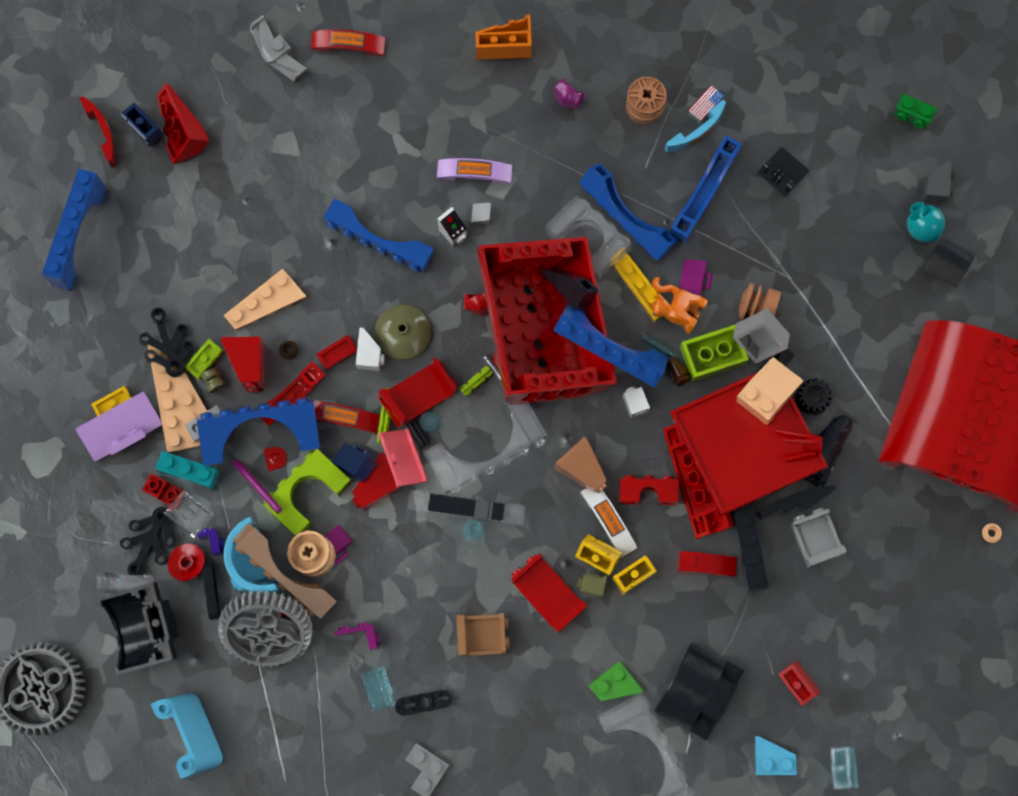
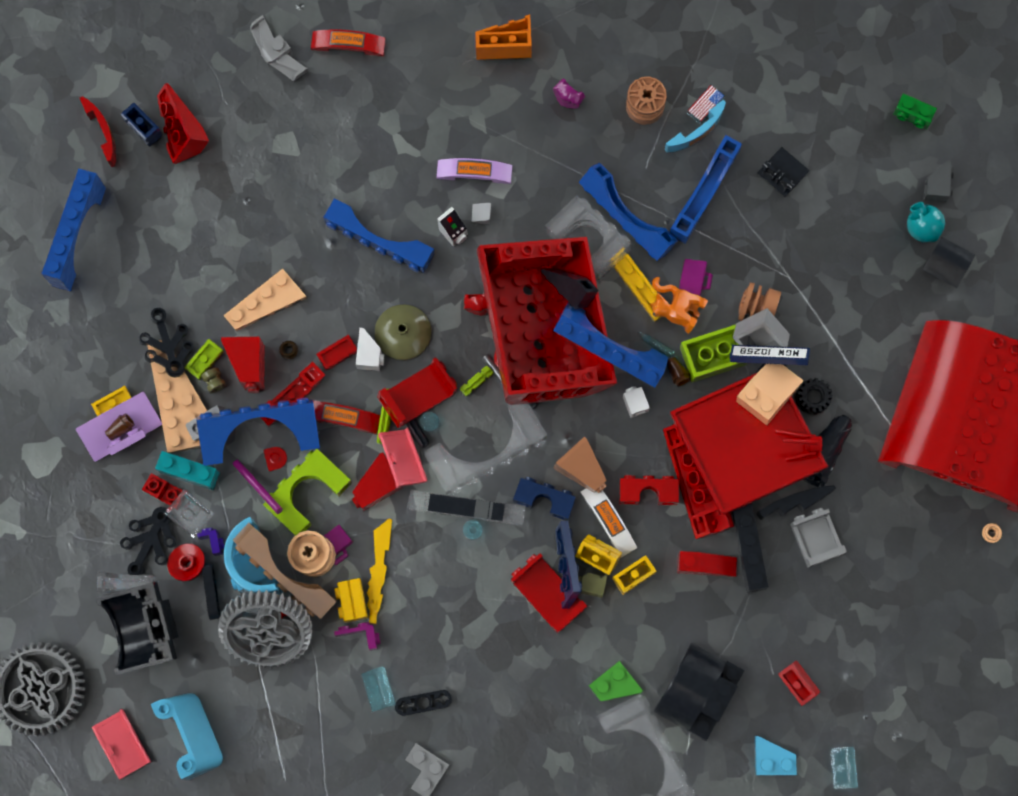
dark blue brick [332,443,377,482] -> none
medium nougat panel [456,613,510,657] -> none
none -> coral door [91,709,152,780]
none -> reddish brown cone [105,413,135,440]
none -> yellow brick [334,578,368,623]
none -> yellow sword [367,518,392,624]
none -> dark blue arch [513,477,576,521]
none -> dark blue wing [555,521,582,609]
none -> tile [730,345,810,365]

